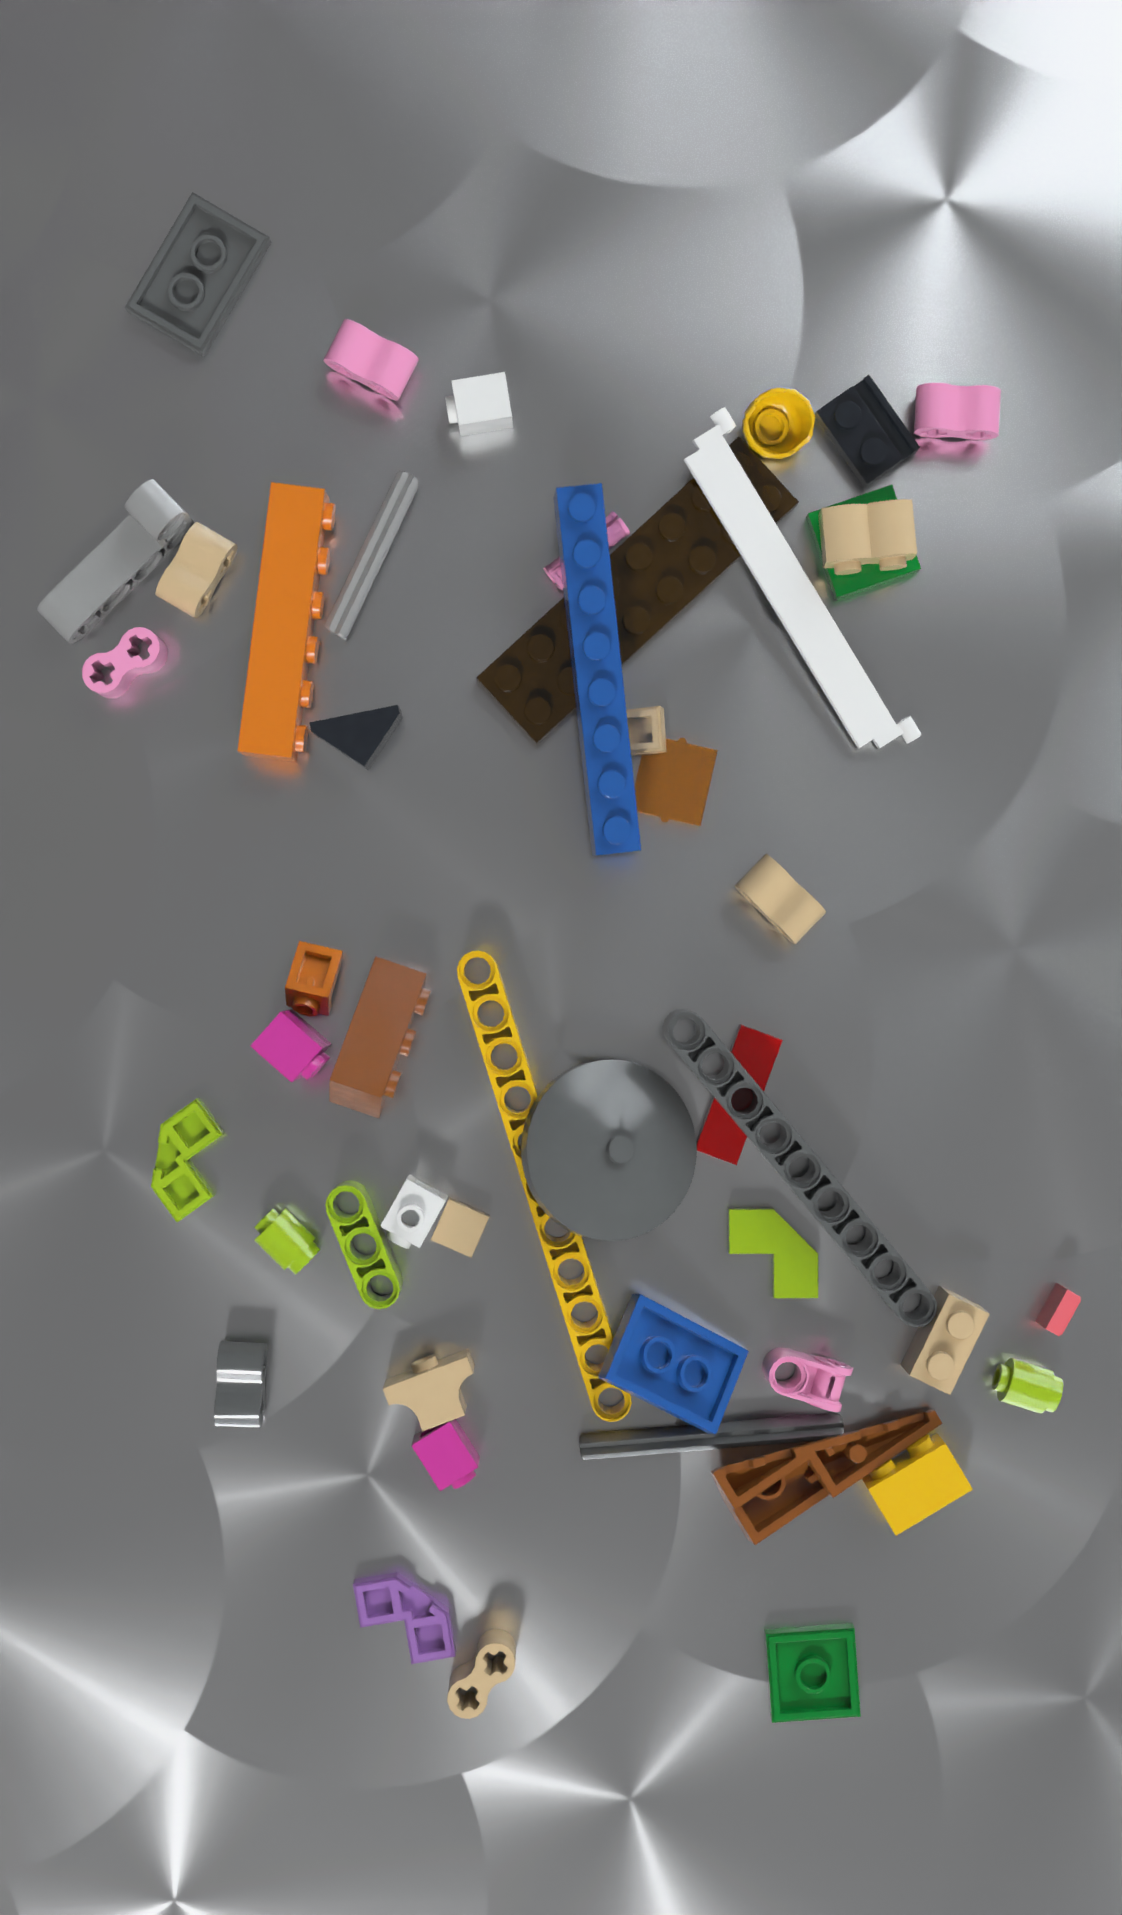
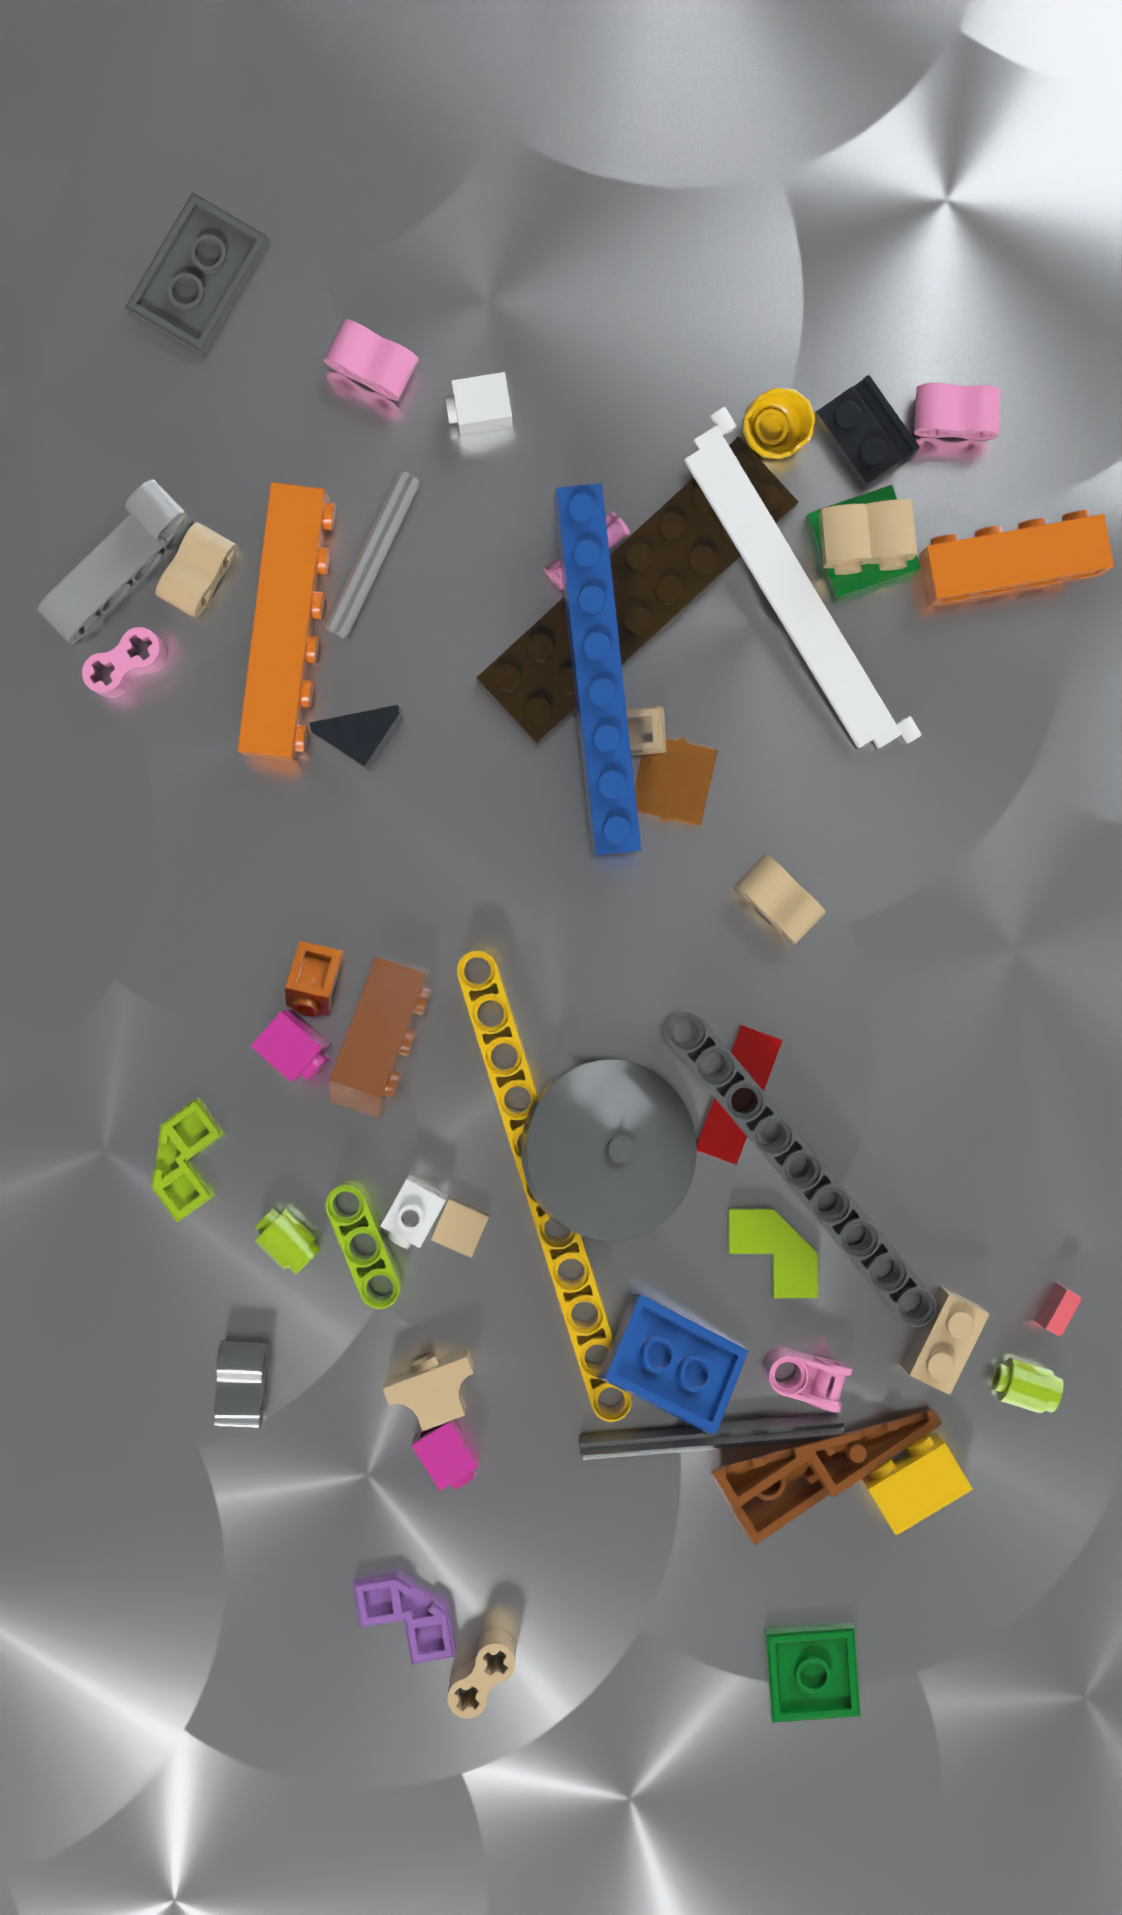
none -> orange brick [919,510,1114,606]

